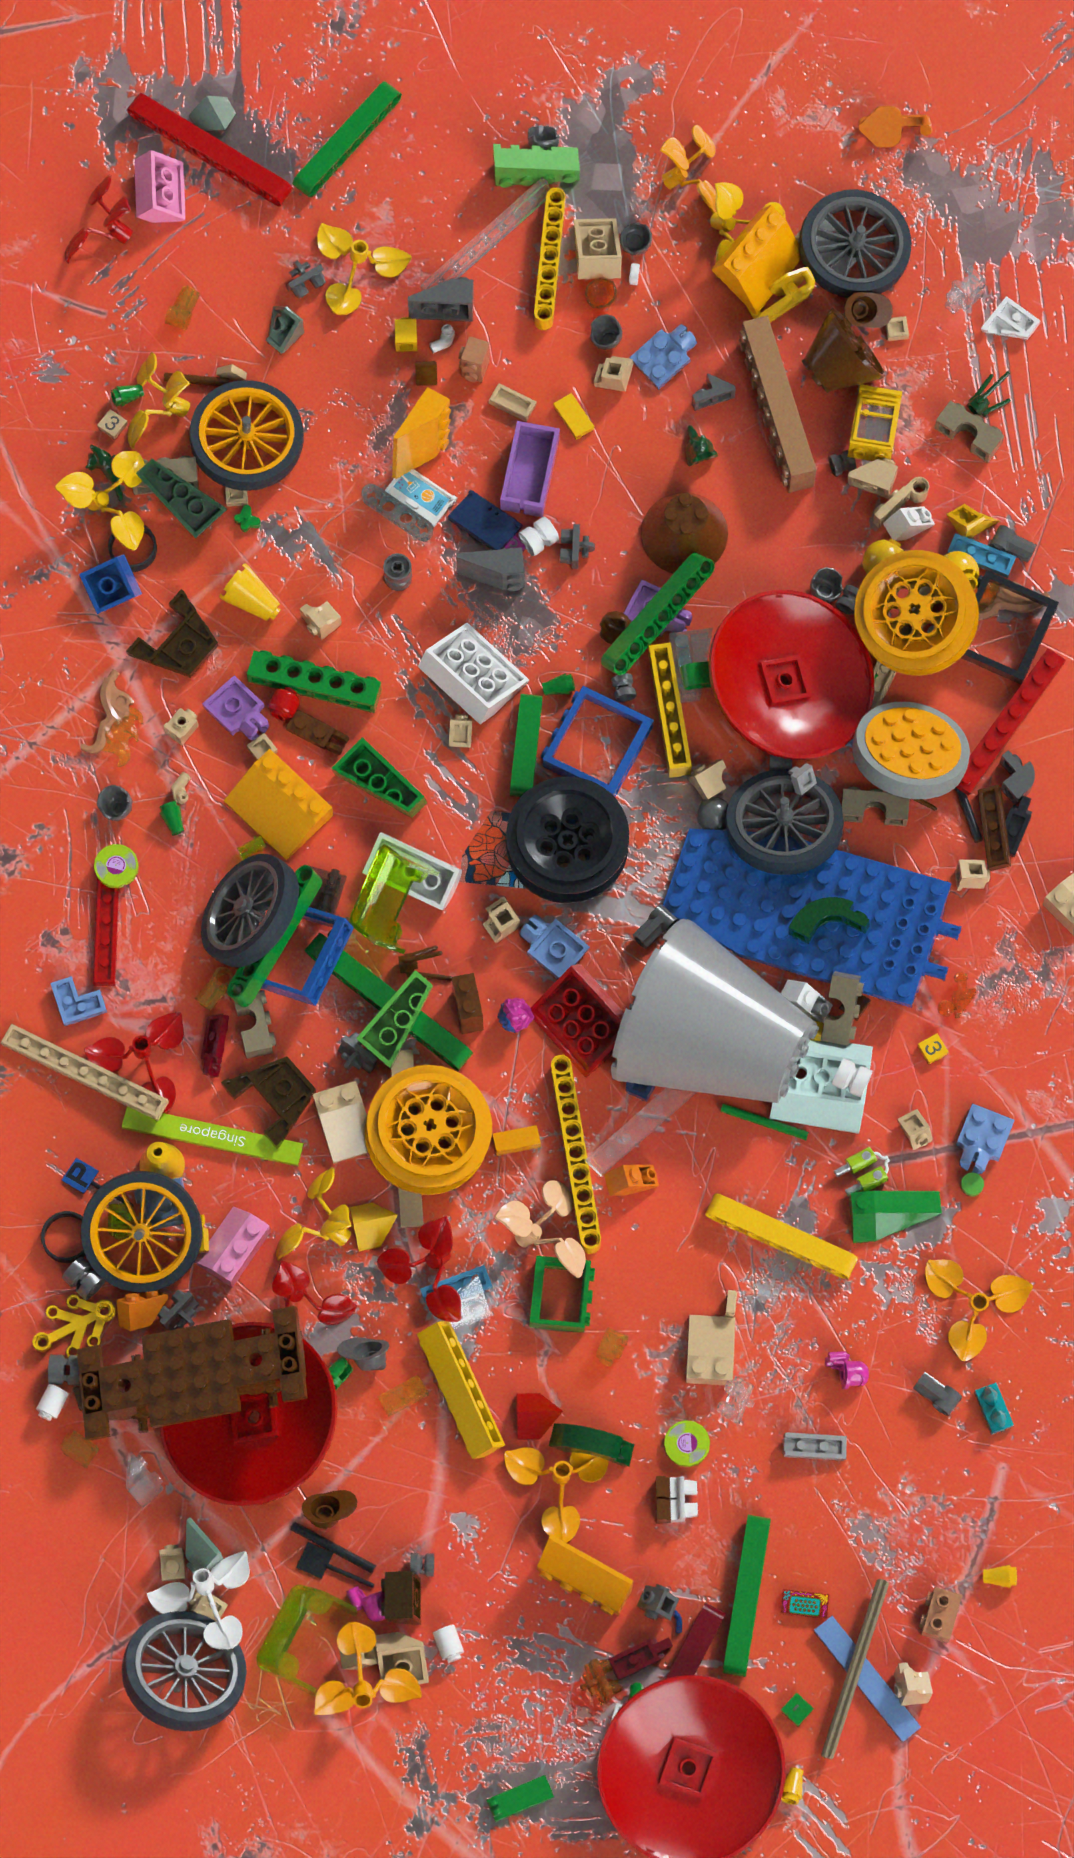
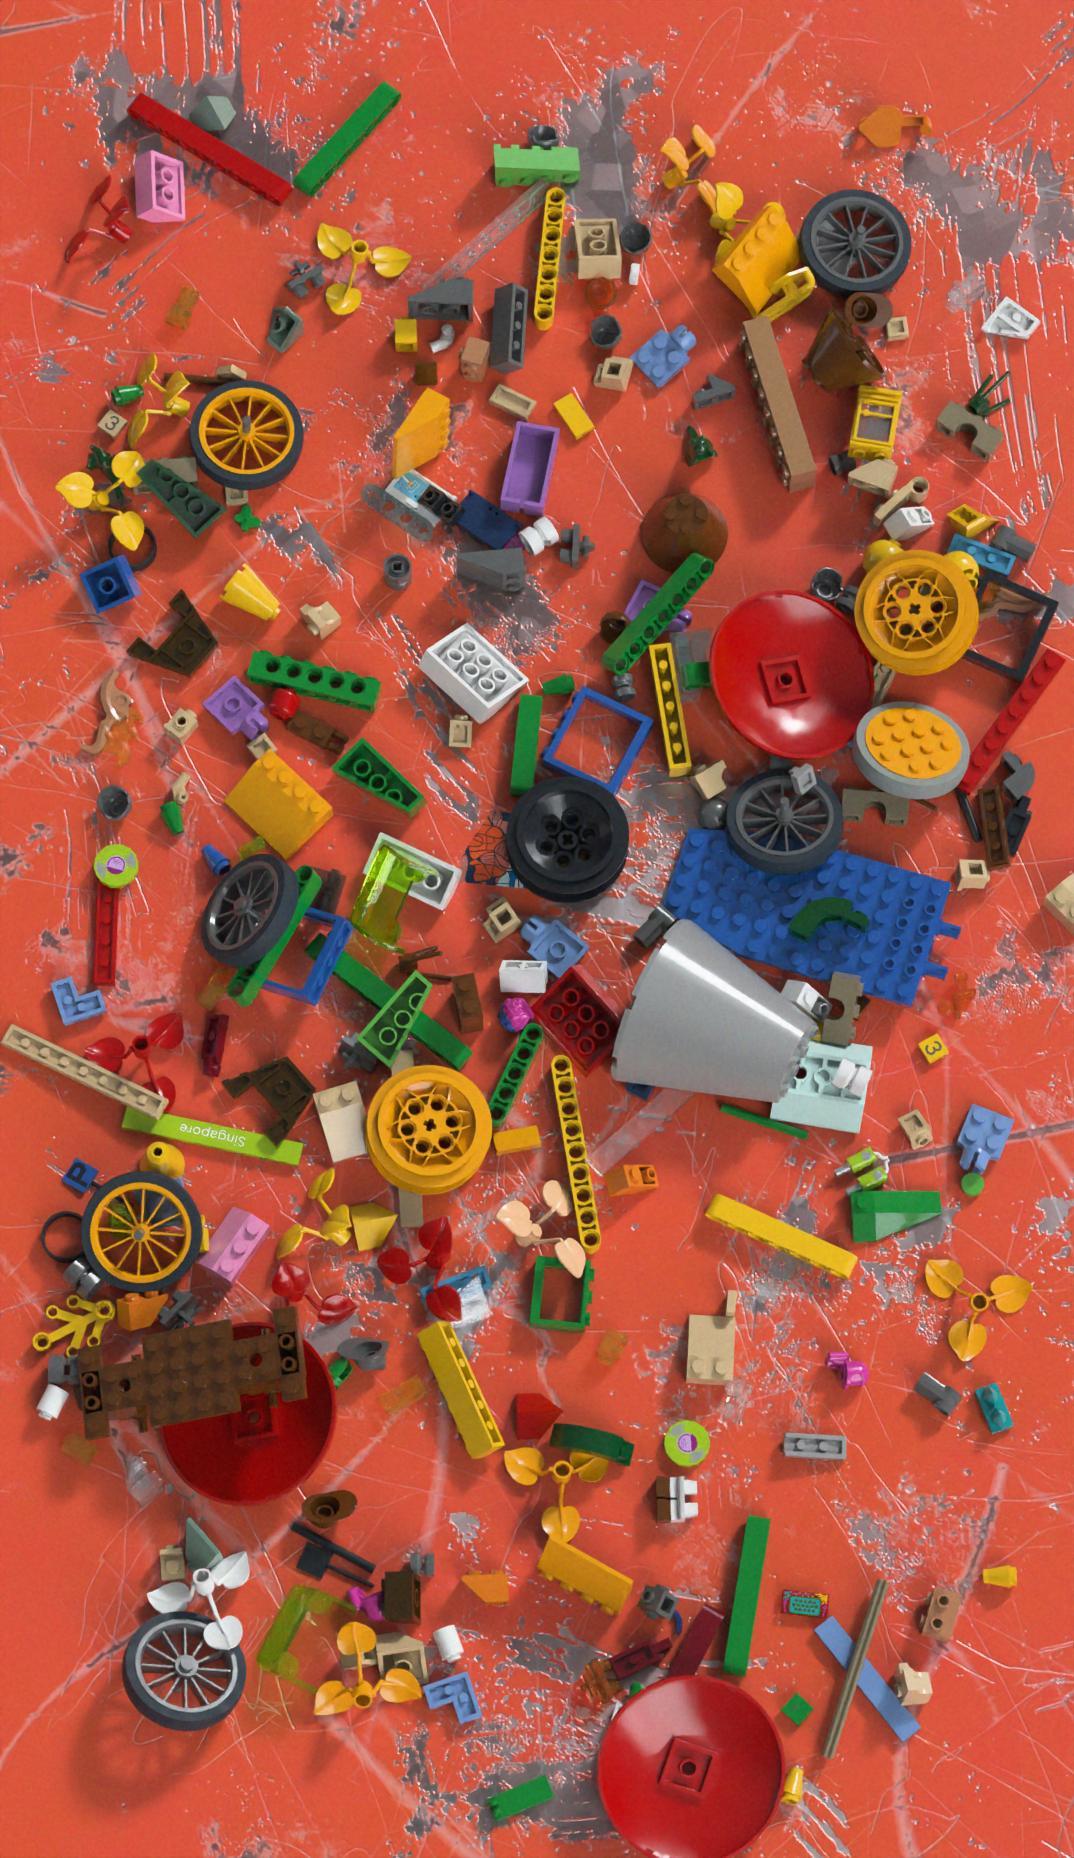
tan bracket [187,1591,228,1621] -> none
dark tan arch [234,990,276,1059] -> none
none -> blue cone [201,844,232,877]
none -> black slope [417,485,466,527]
none -> medium blue plate [423,1671,482,1725]
none -> orange slope [461,1570,509,1606]
none -> green beam [488,1023,543,1128]
none -> dark grey brick [490,282,528,375]
none -> white hinge [499,960,548,993]

